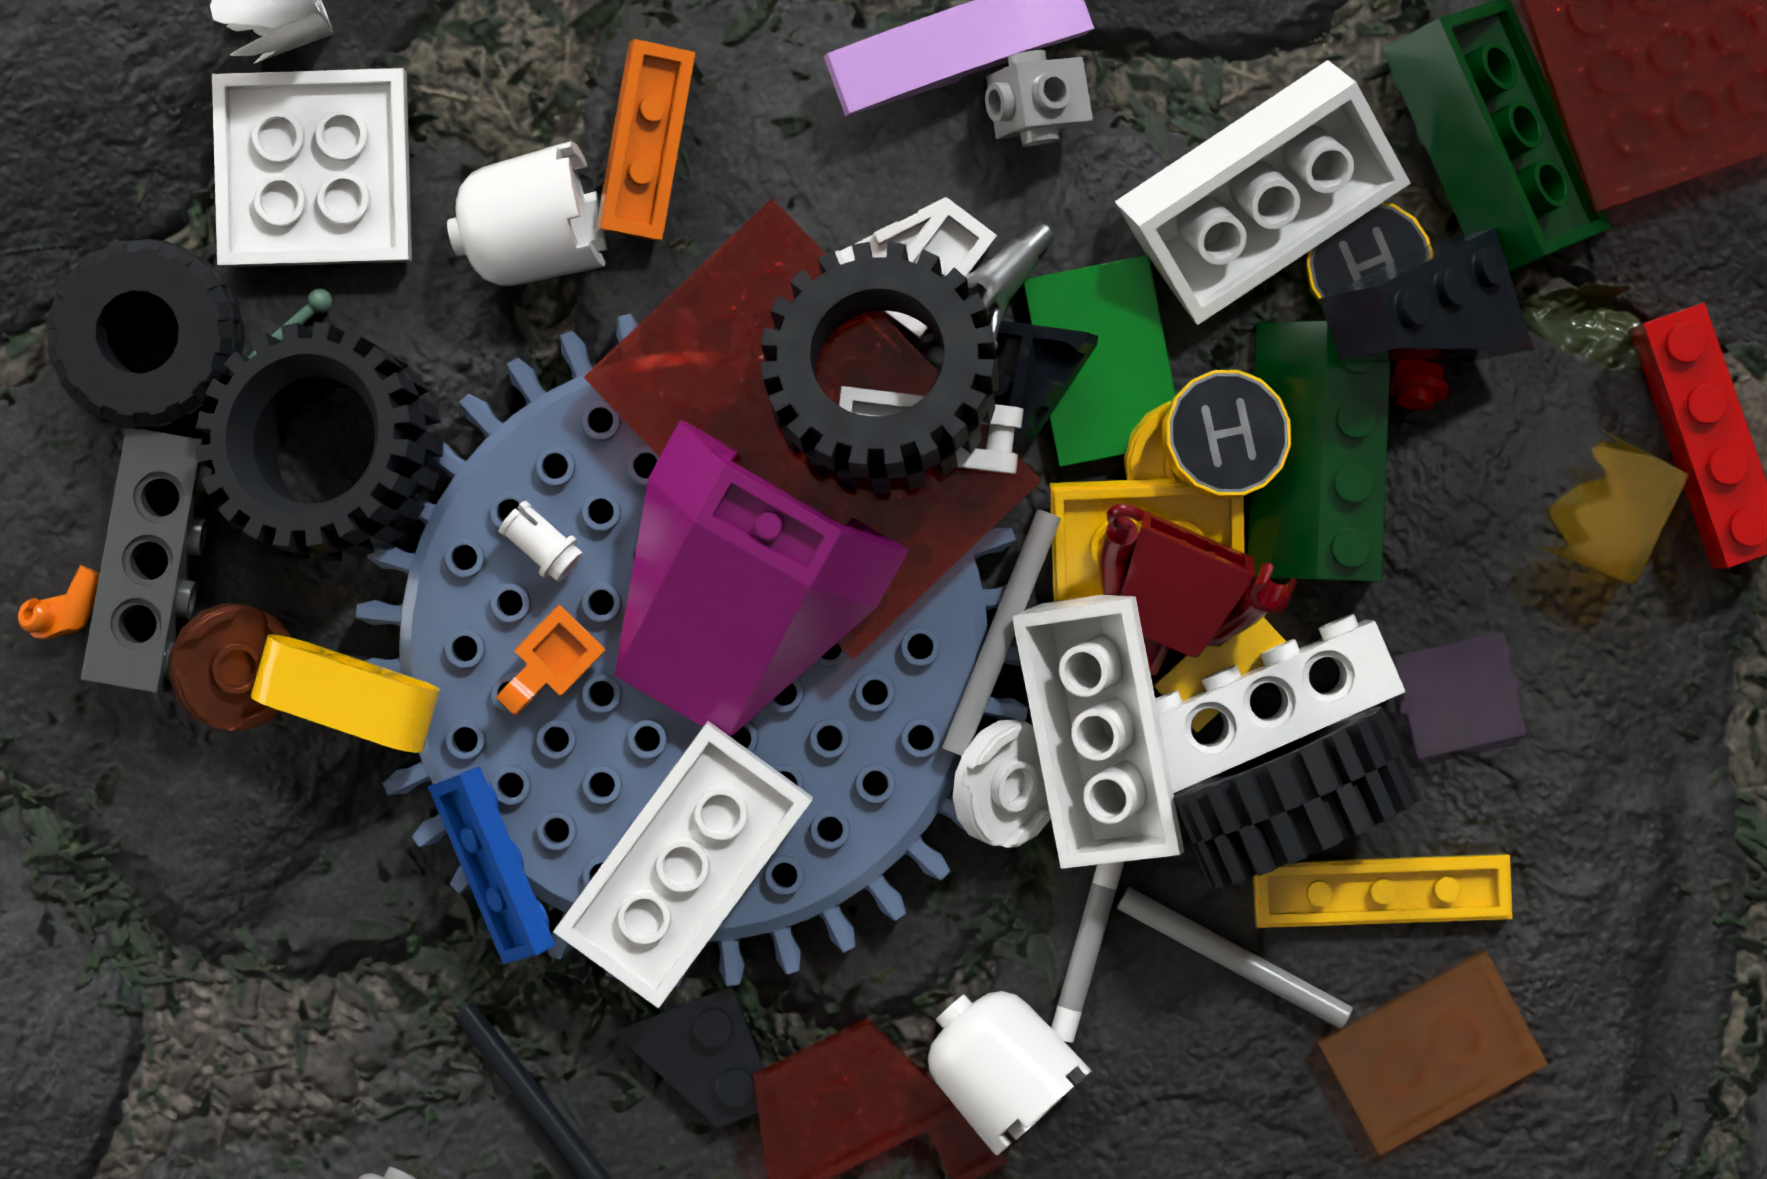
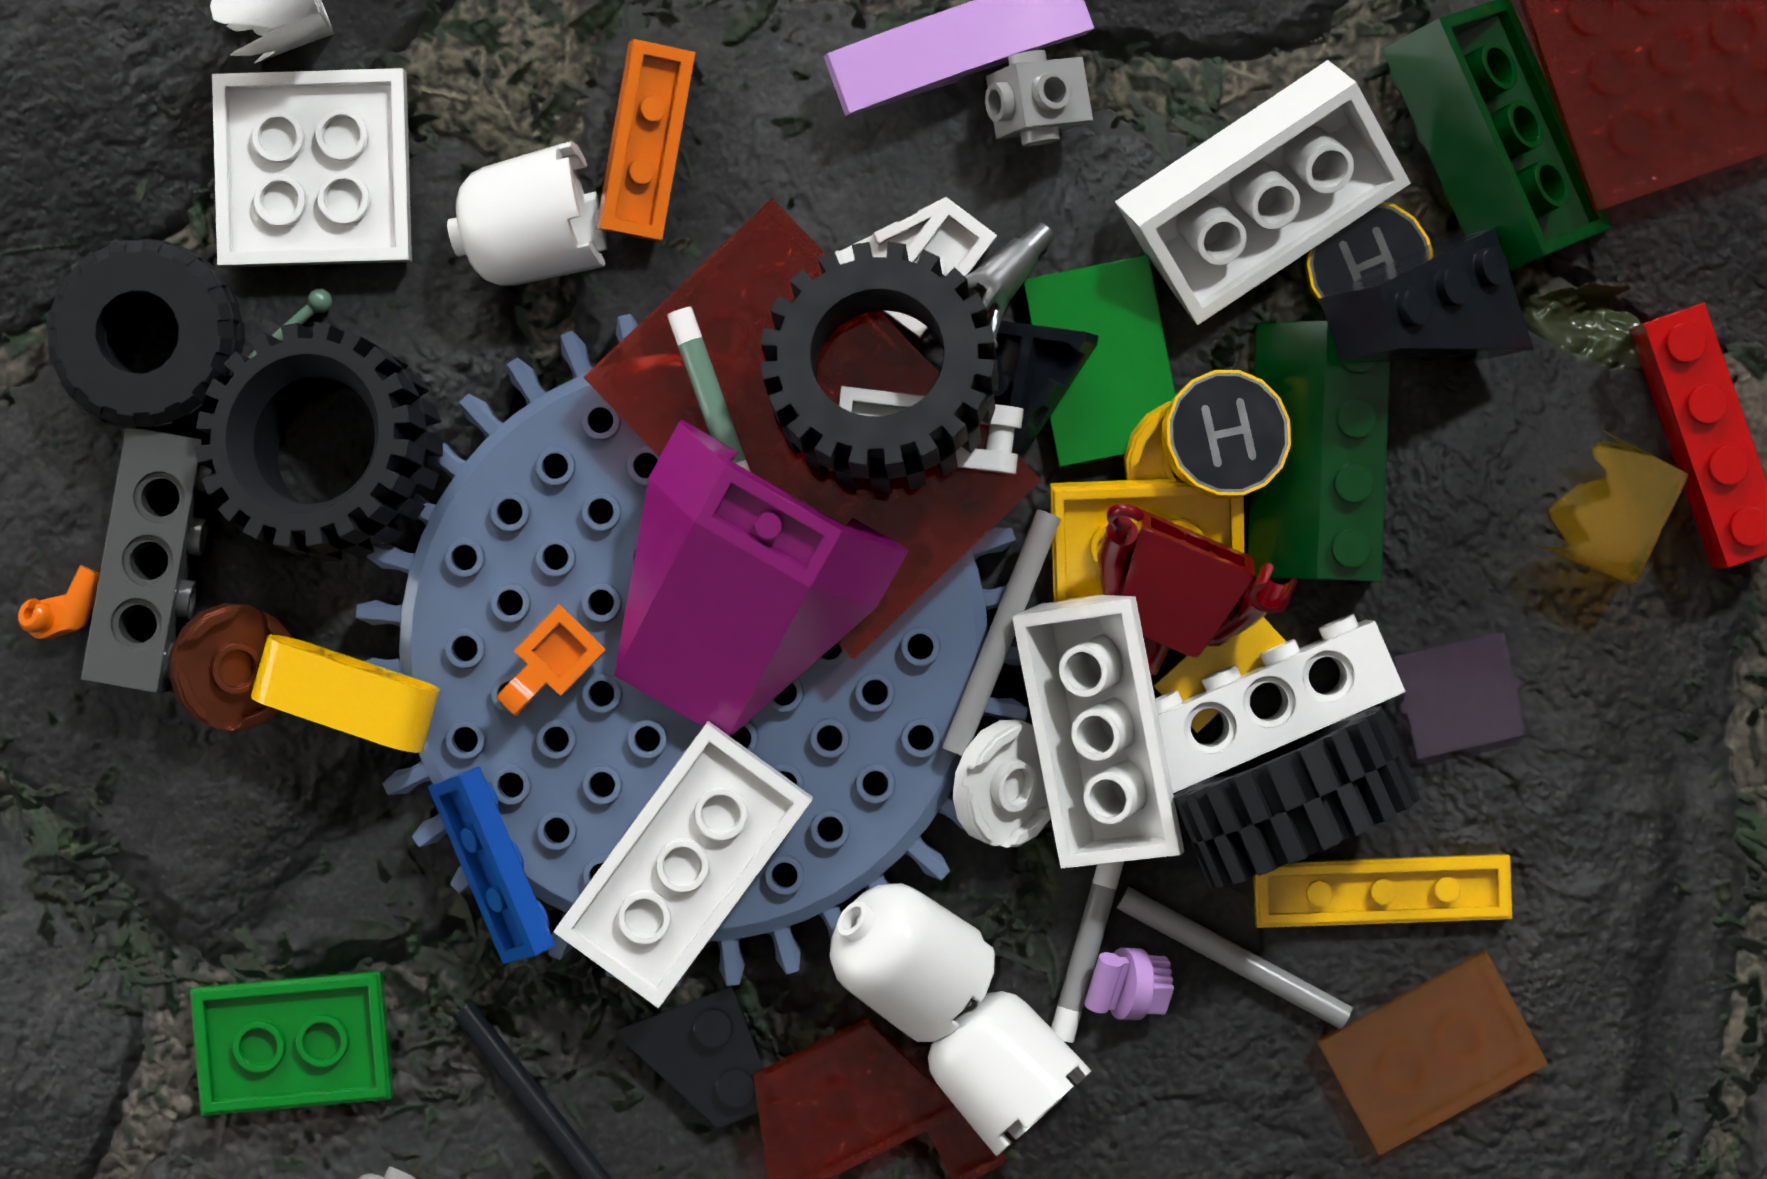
white pin [498,500,583,582] -> none
red plate [1389,359,1449,410] -> none
none -> green tile [190,970,394,1116]
none -> sand green bar [667,306,750,471]
none -> white cylinder [830,883,995,1042]
none -> lavender piece [1084,948,1174,1020]

